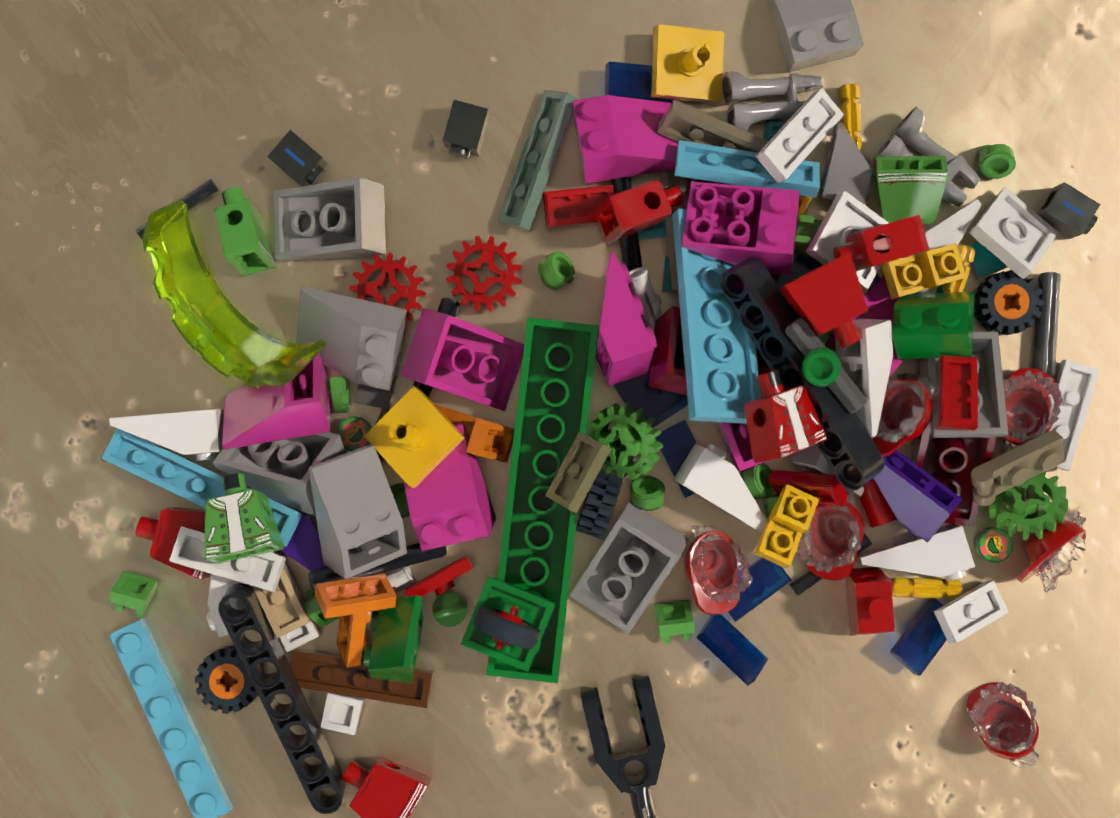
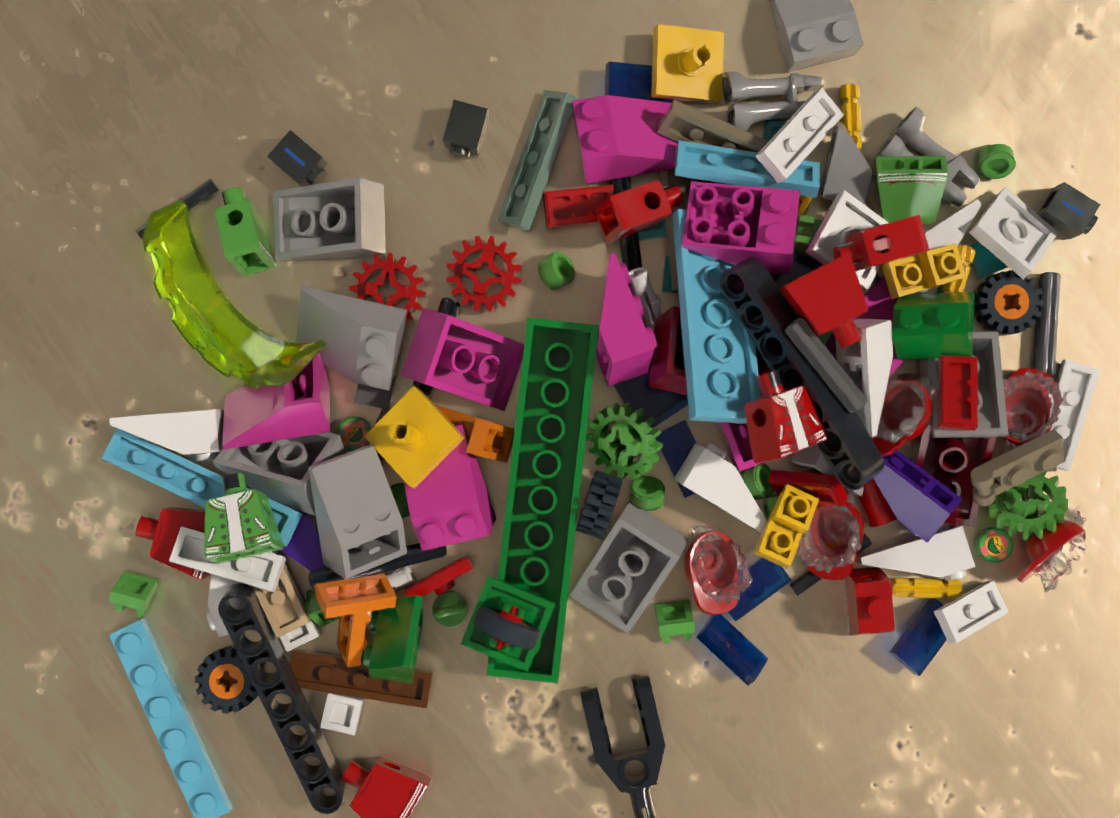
bright green tile [330,377,350,413] -> none
olive plate [545,432,611,513] -> none
green tile [802,347,841,386] -> none
clear hair [966,682,1039,769] -> none

